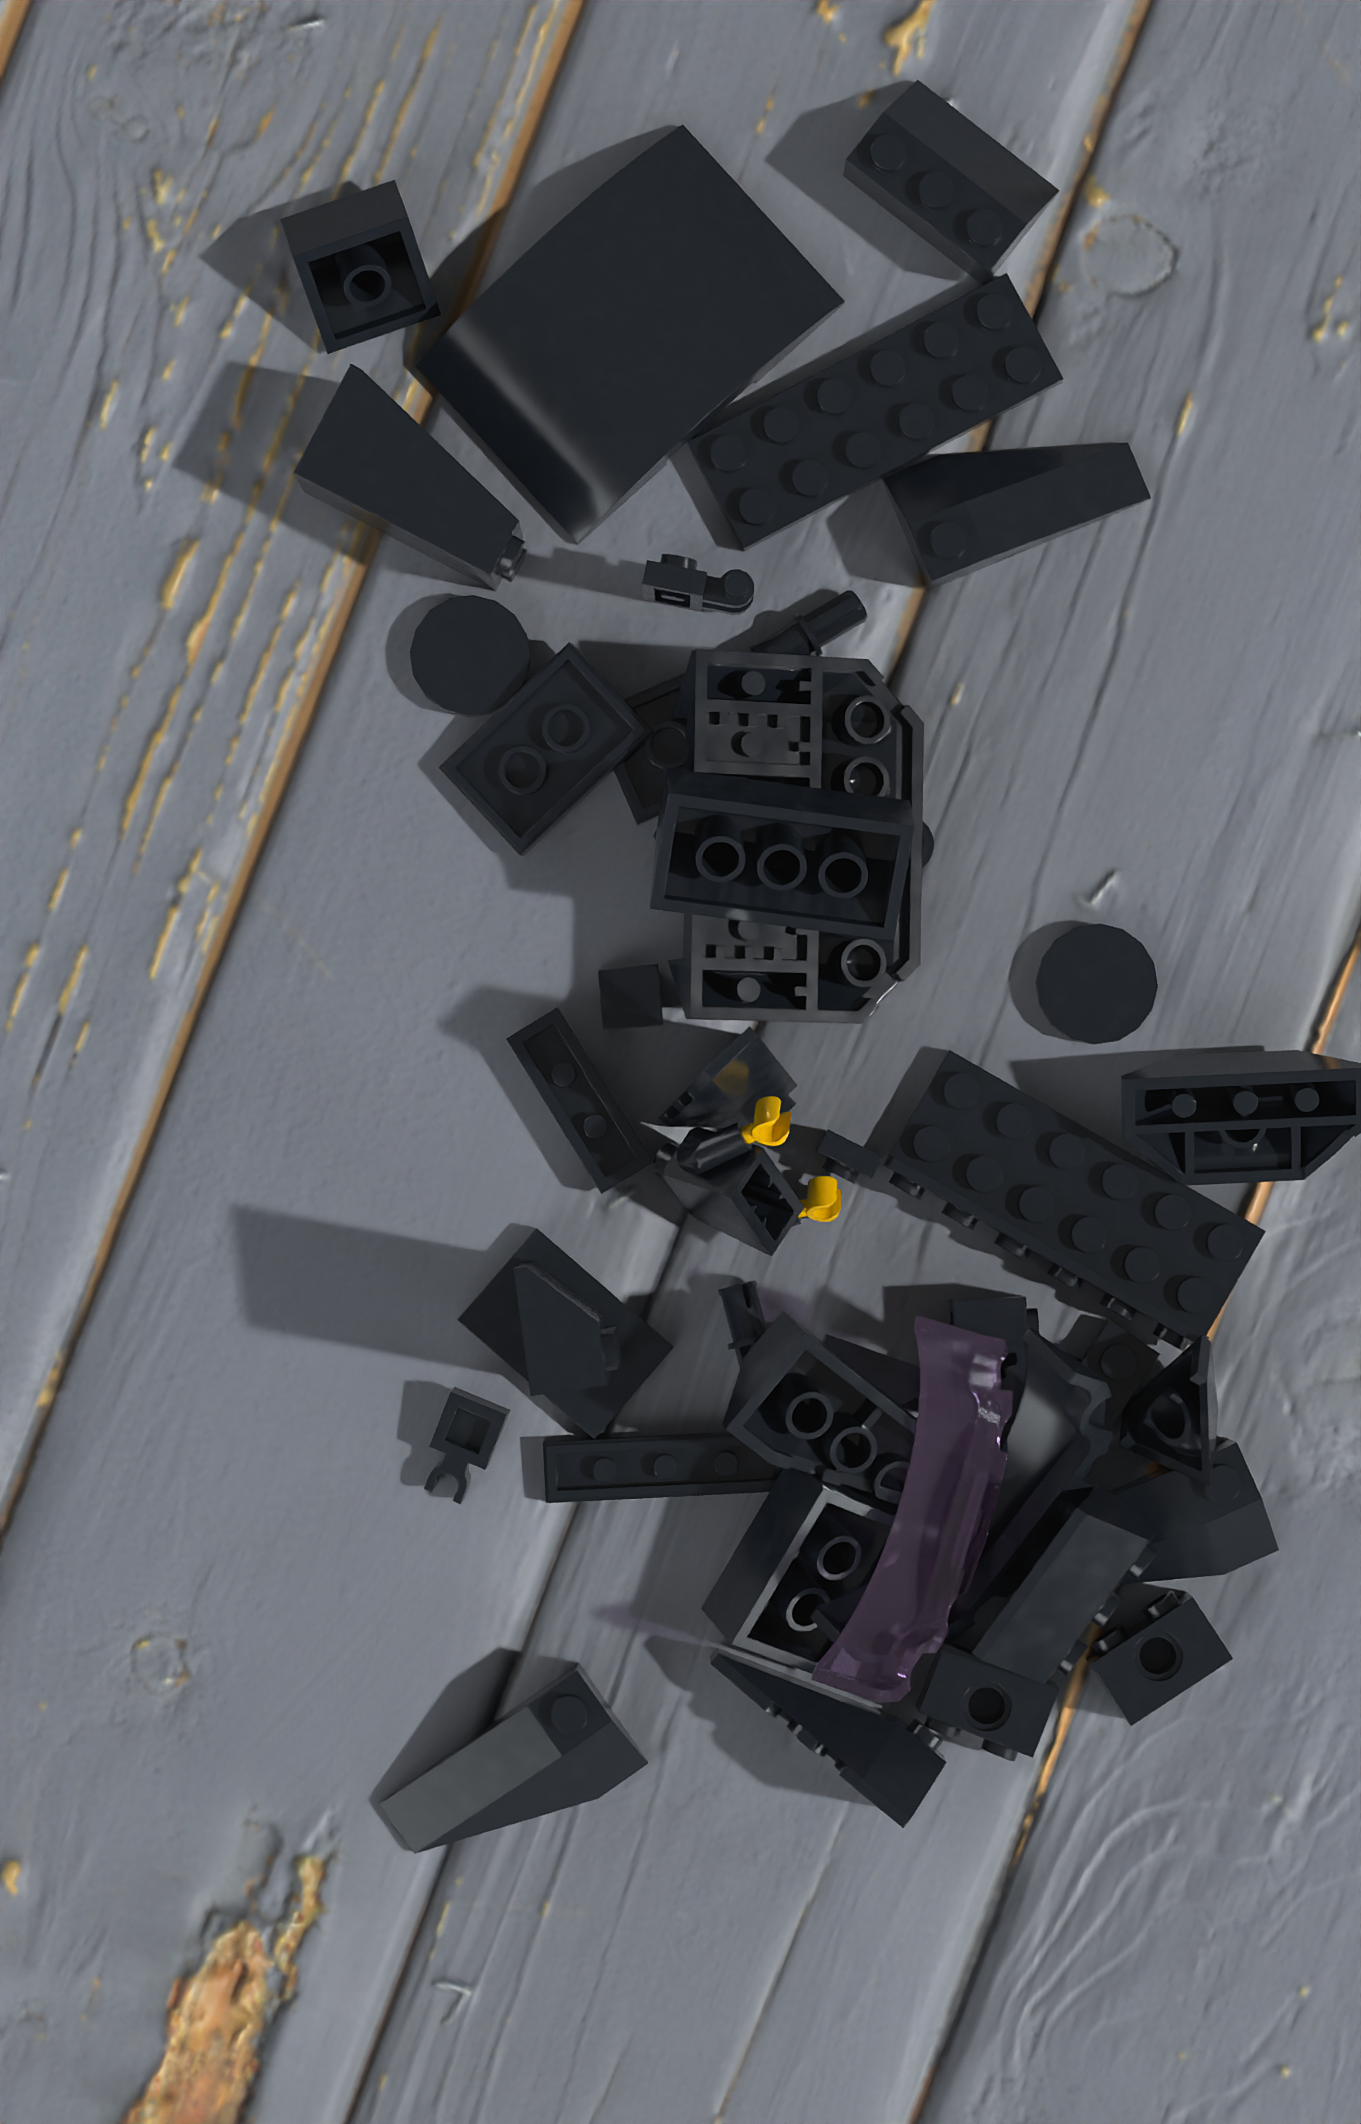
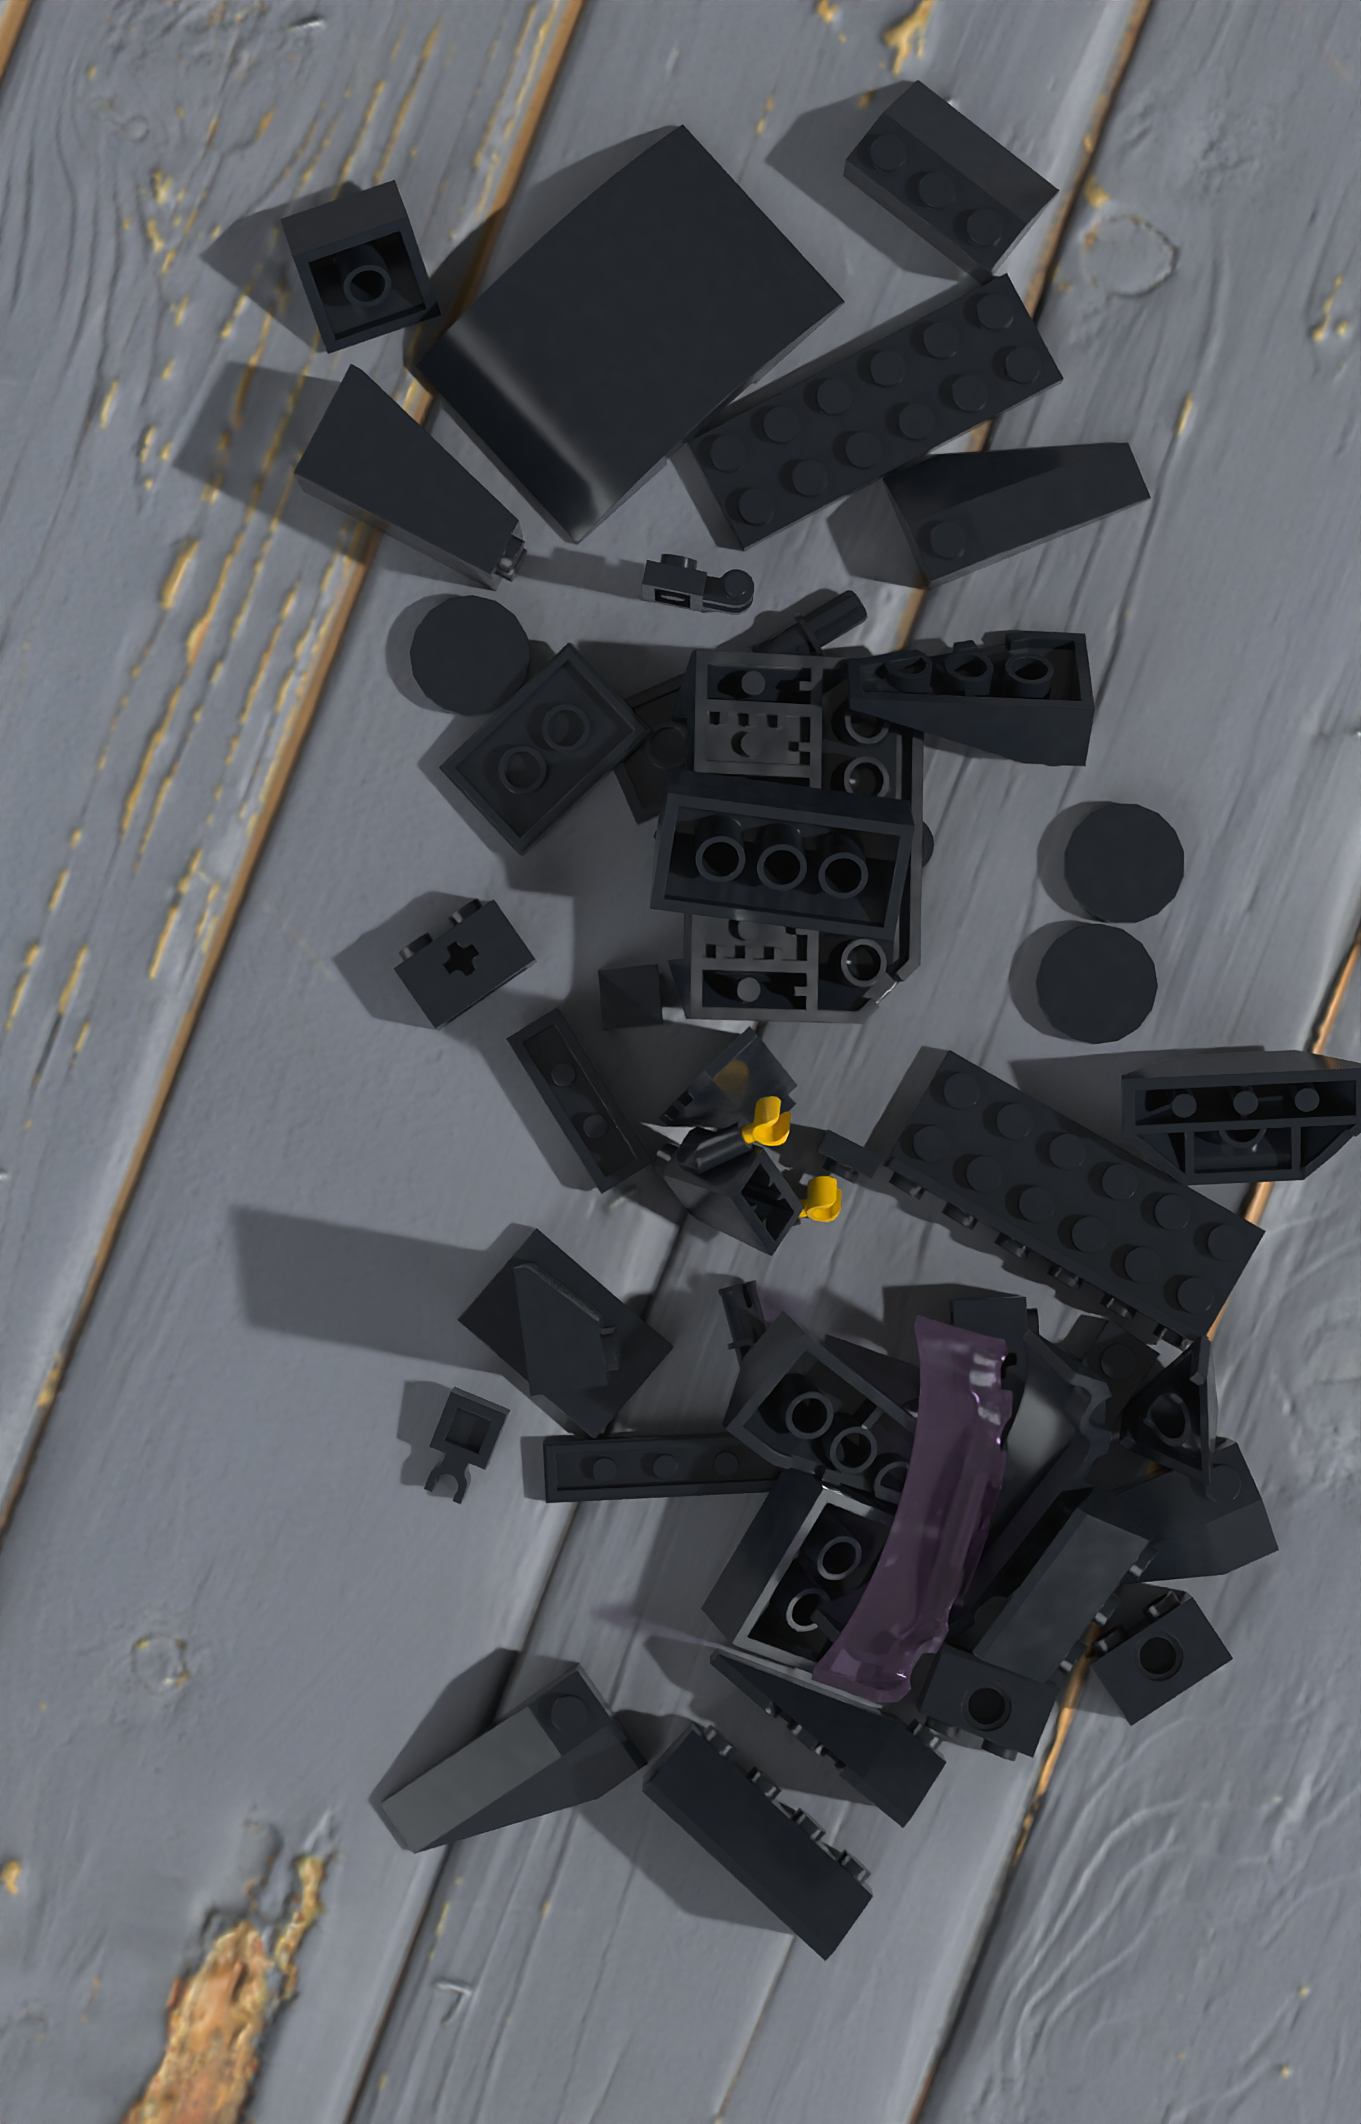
none -> black brick [394,898,537,1031]
none -> black slope [642,1722,873,1961]
none -> black wedge [847,631,1095,767]
none -> black tile [1064,804,1184,924]

